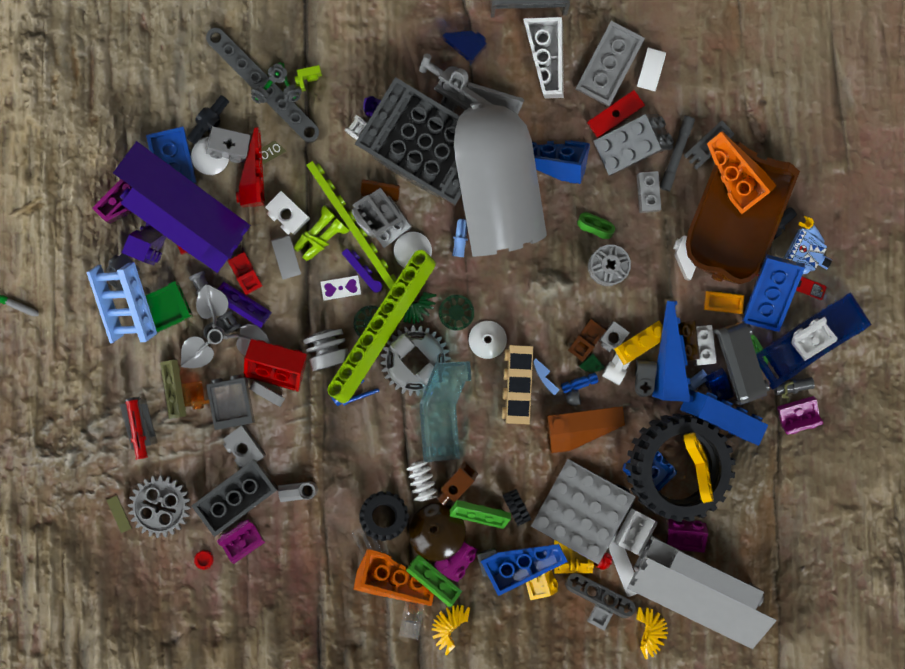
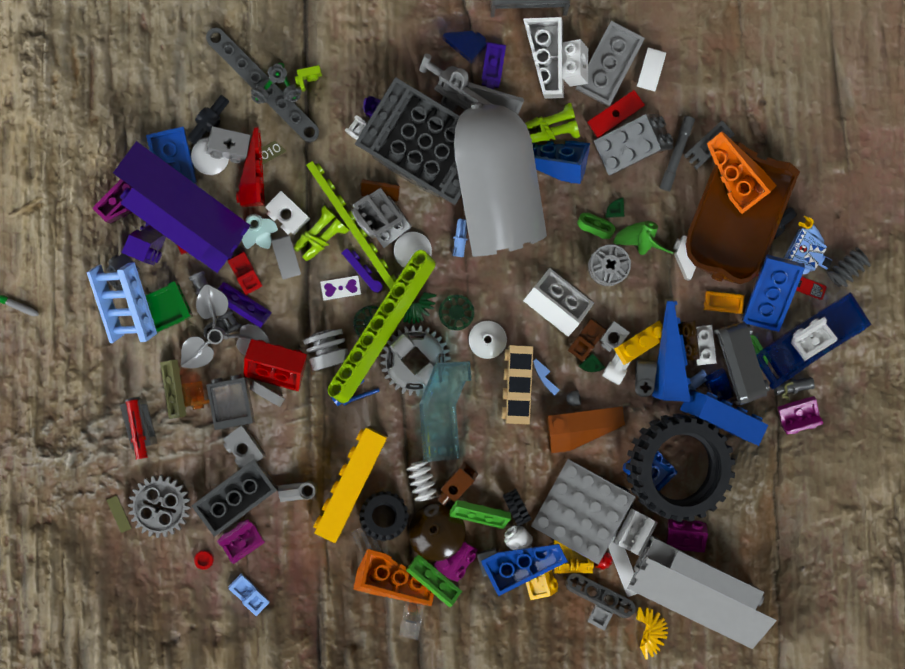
yellow hair [432,605,470,655] -> none
blue axle [561,373,599,393] -> none
light grey brick [636,171,661,213] -> none
yellow beam [684,432,714,503] -> none
none -> light blue slope [228,573,270,616]
none -> light aqua plate [242,214,278,249]
none -> yellow brick [313,426,388,543]
none -> dark purple hinge [481,42,506,90]
none -> white head [504,525,533,550]
none -> white slope [523,268,594,337]
none -> lime piece [525,103,580,143]
none -> white brick [562,39,588,87]
none -> dark green tile [605,197,625,218]
none -> bright green piece [613,221,674,255]
none -> dark grey piece [827,247,871,287]

